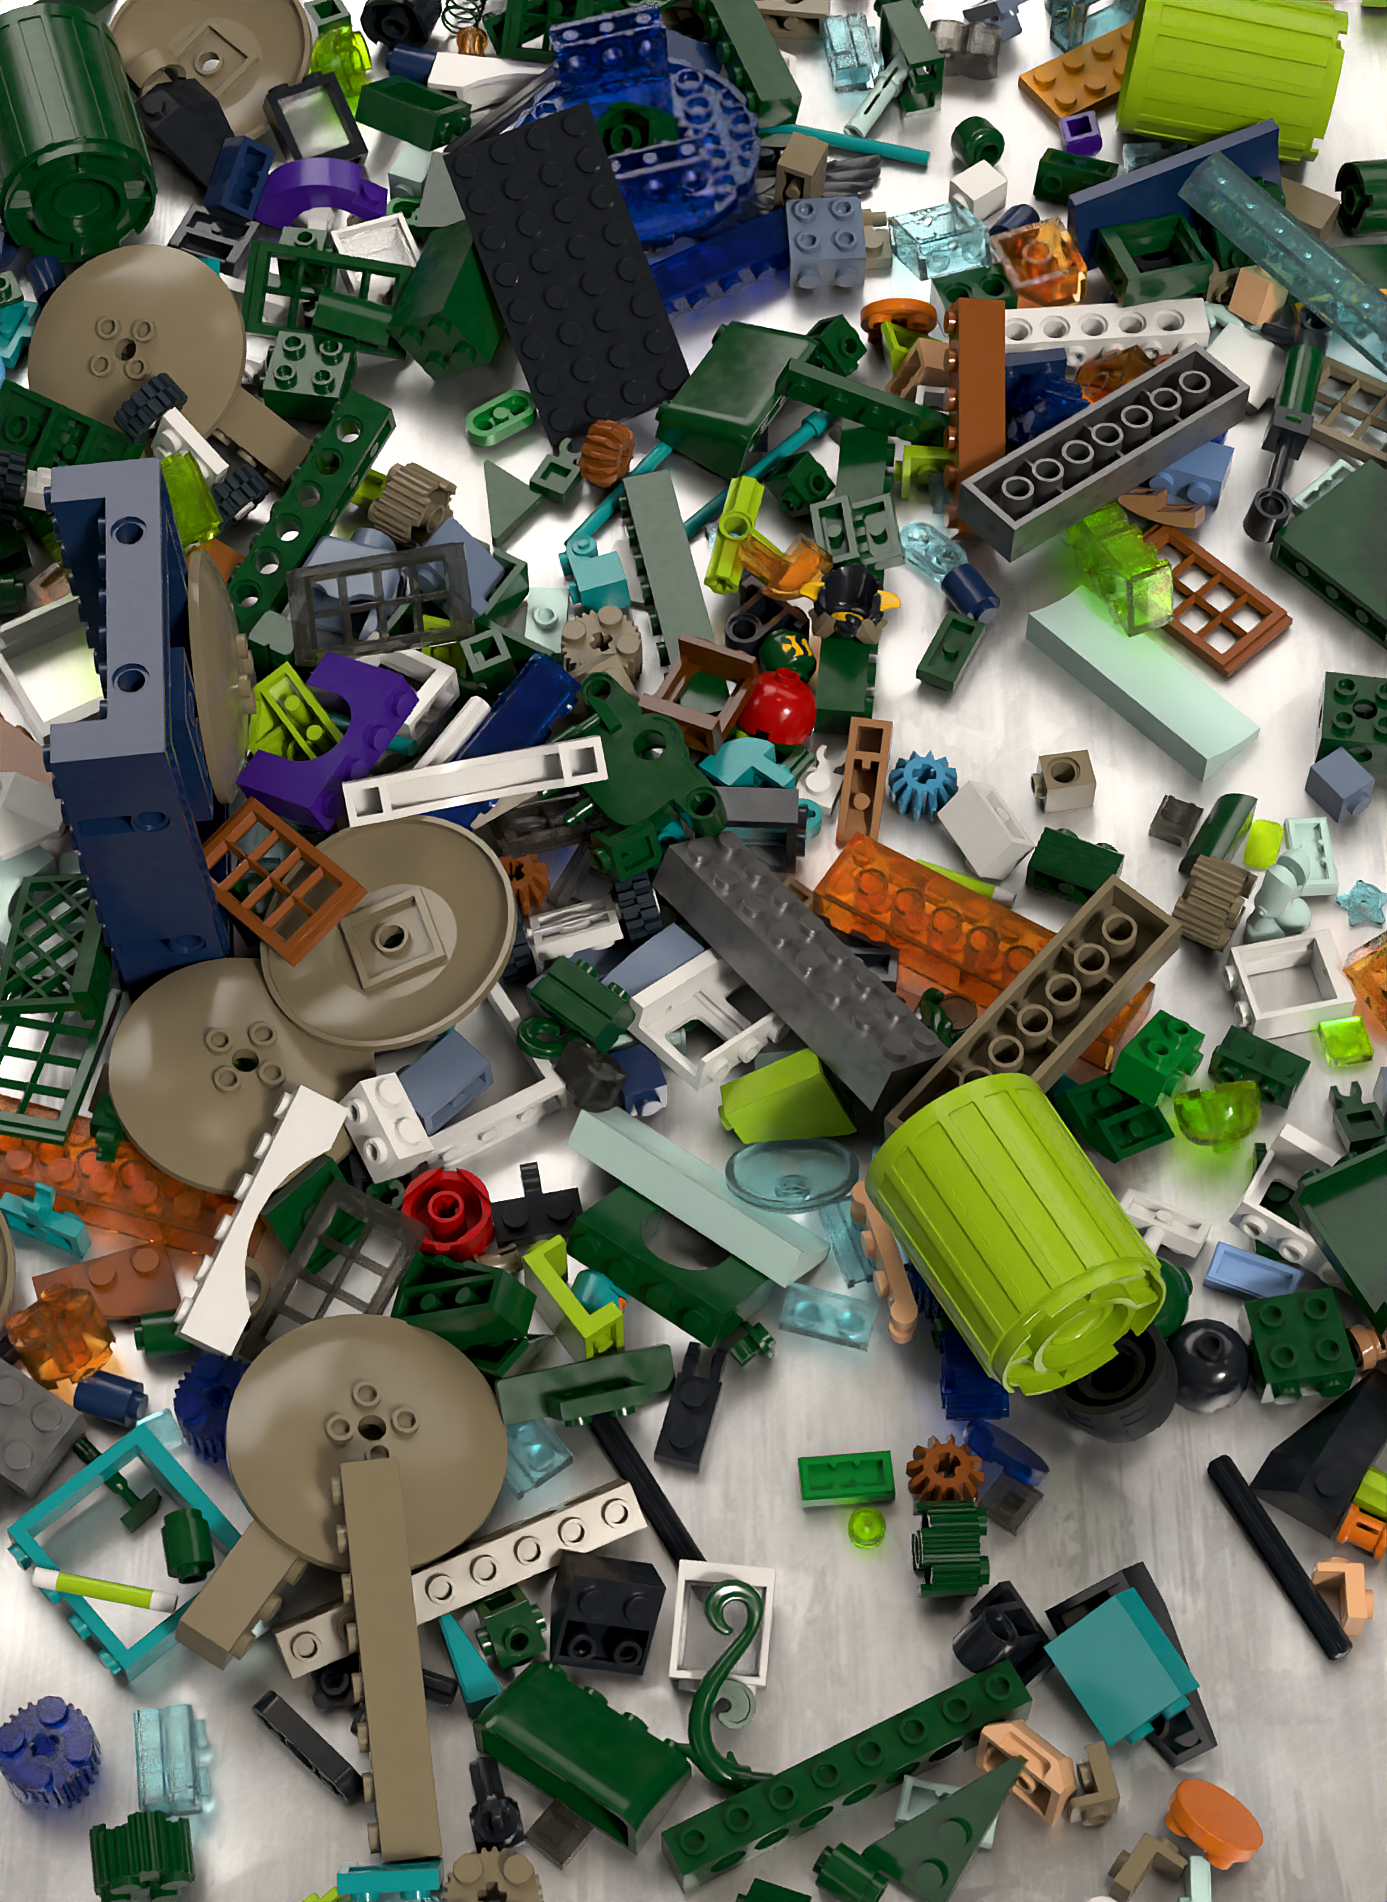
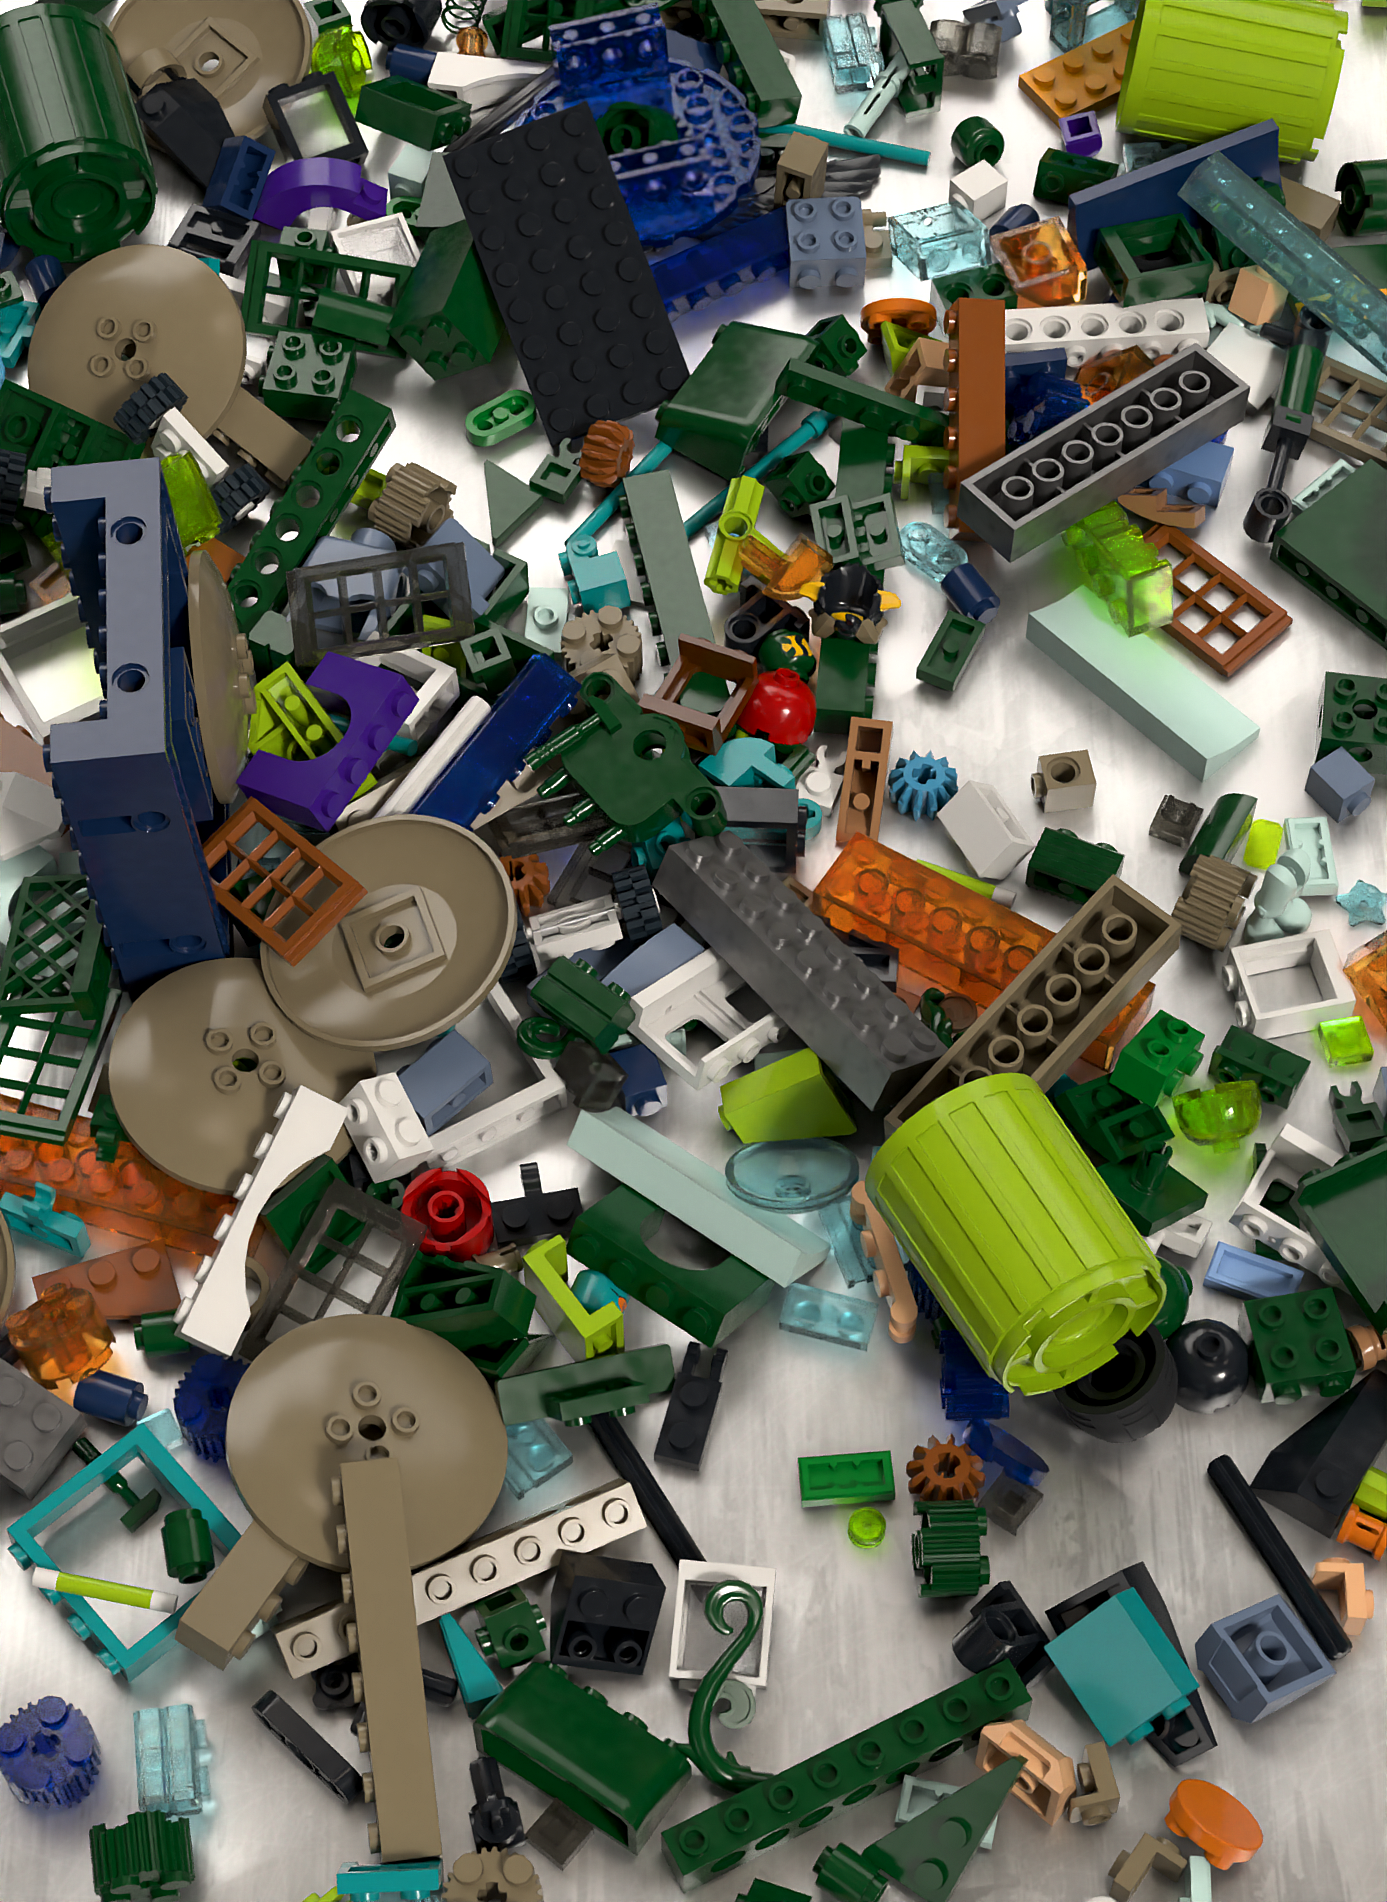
white arch [342,735,608,828] -> none
dark green bracket [590,819,663,883] -> none
dark green plate [729,1321,776,1367] -> none
none -> dark green tile [1095,1139,1209,1237]
none -> sand blue slope [1195,1594,1337,1723]

